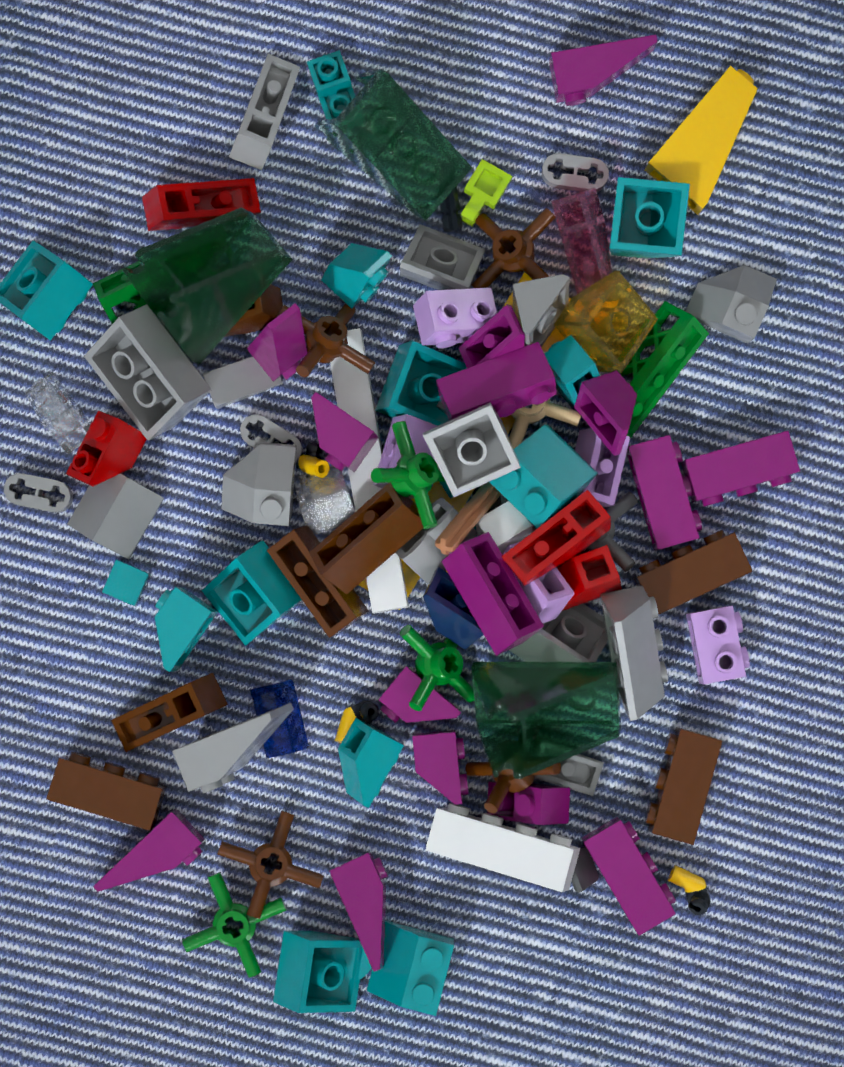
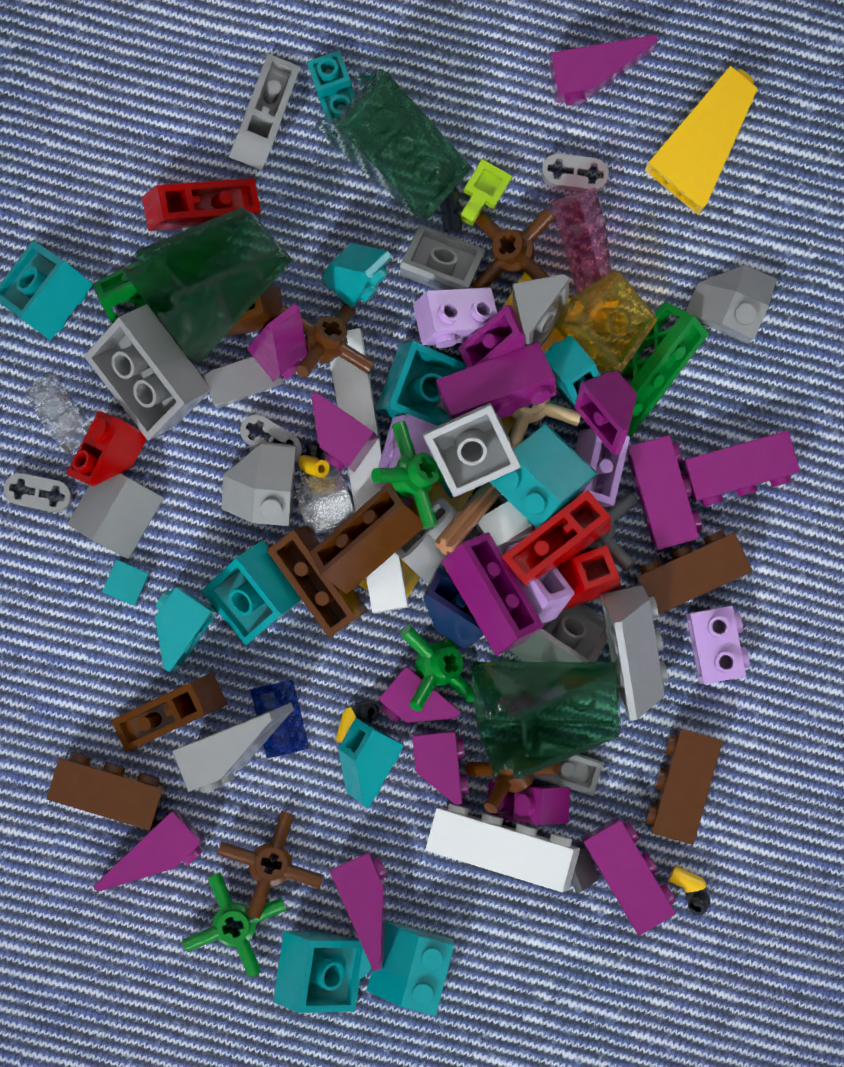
teal slope [610,177,690,259] -> none

